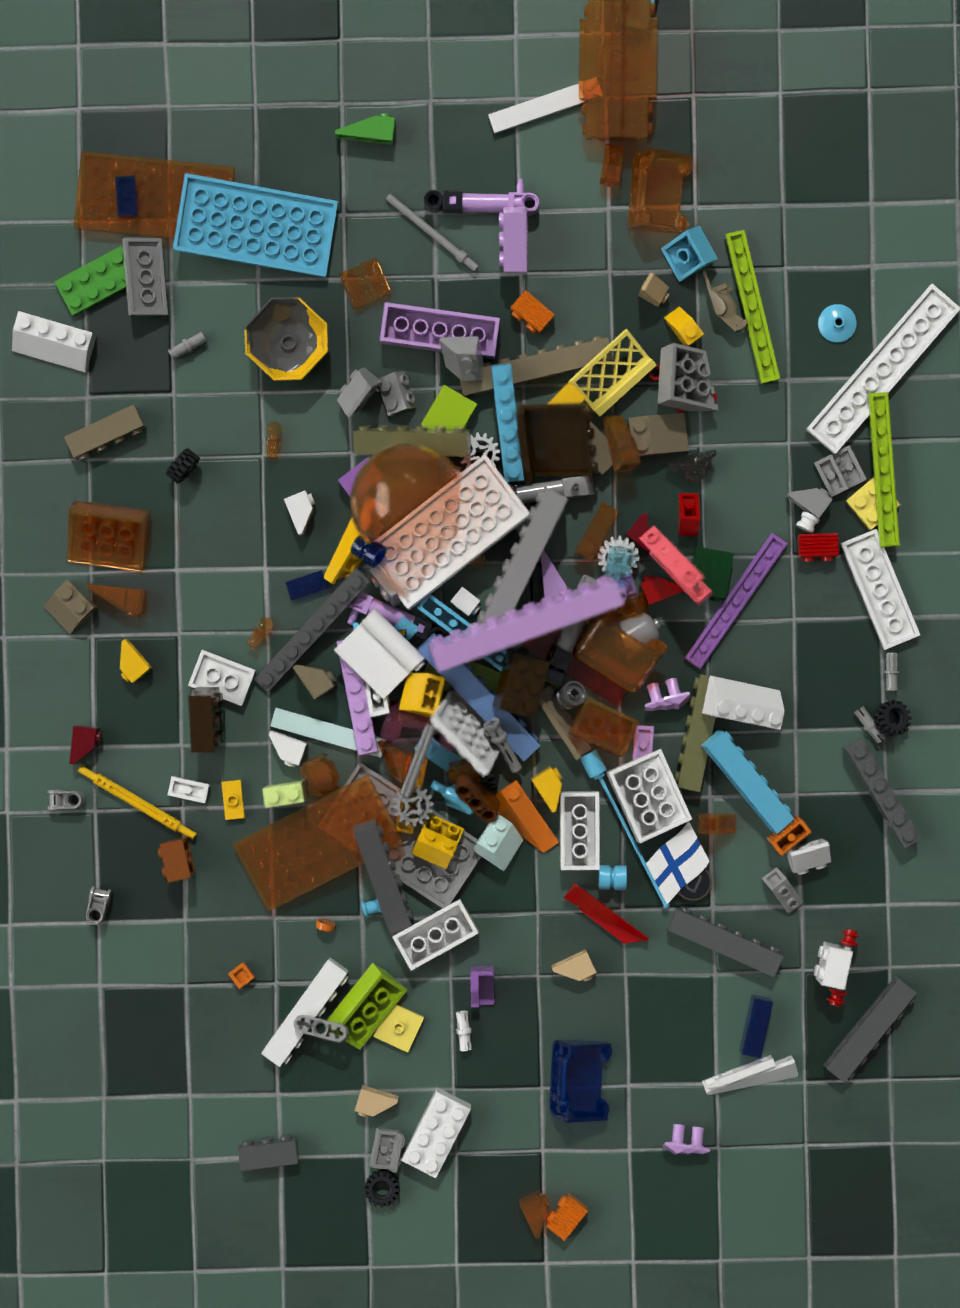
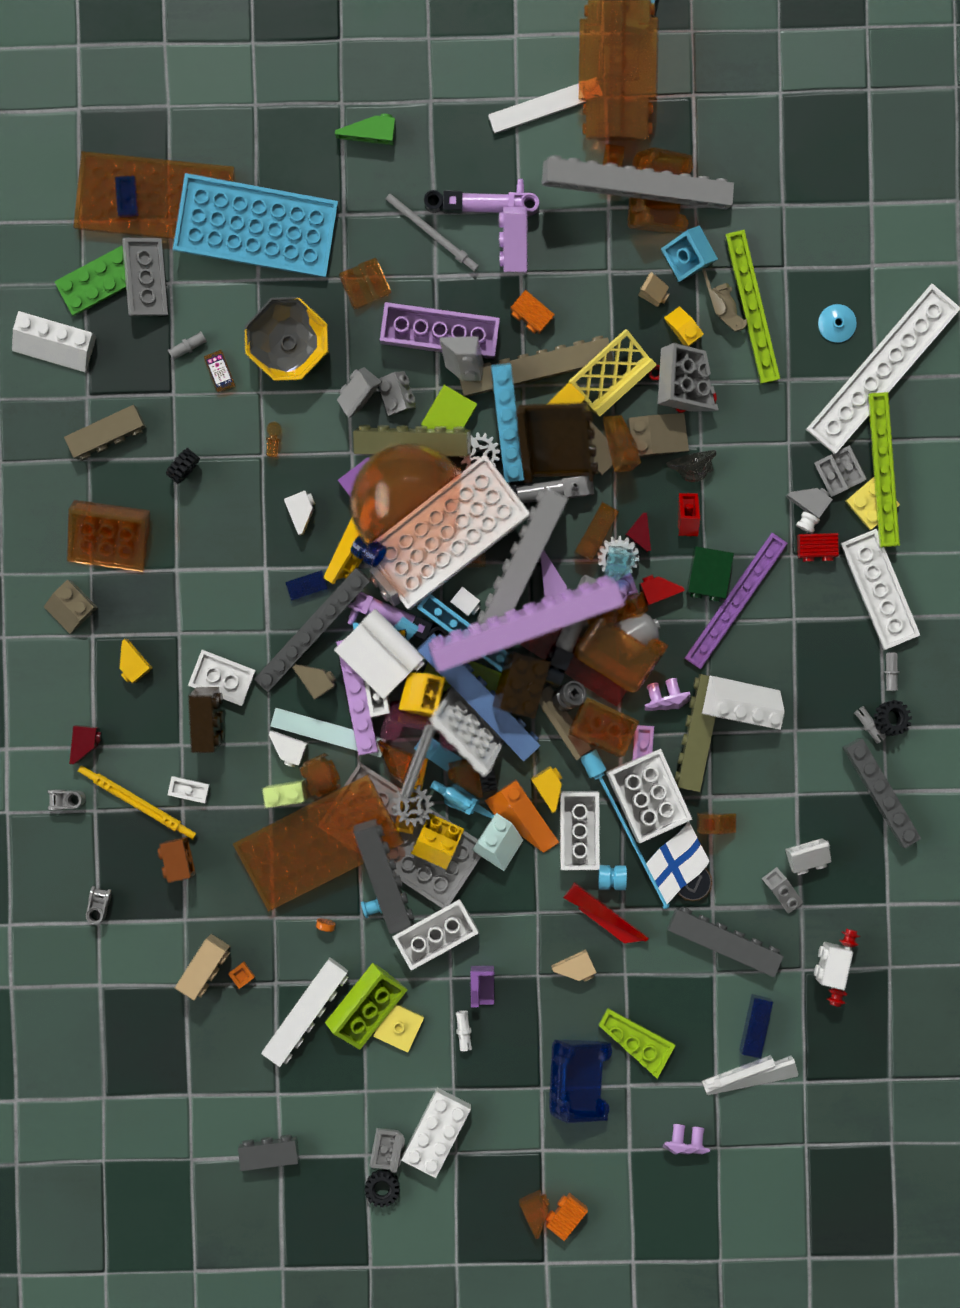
clear orange slope [86,584,147,617] -> none
yellow plate [221,780,245,820] -> none
clear orange axle [247,617,273,649] -> none
light grey beam [294,1015,349,1042] -> none
tan slope [355,1085,399,1117] -> none
reddish brown beam [455,772,500,823] -> none
light grey pin [484,718,522,773] -> none
coral fence [639,526,713,606] -> none
medium azure brick [701,730,794,834] -> none
orange brick [767,815,812,856] -> none
dark grey brick [823,976,917,1083] -> none
none -> tan brick [175,934,230,1000]
none -> tile [203,350,236,393]
none -> light grey brick [542,156,734,210]
none -> lime wing [598,1008,676,1079]

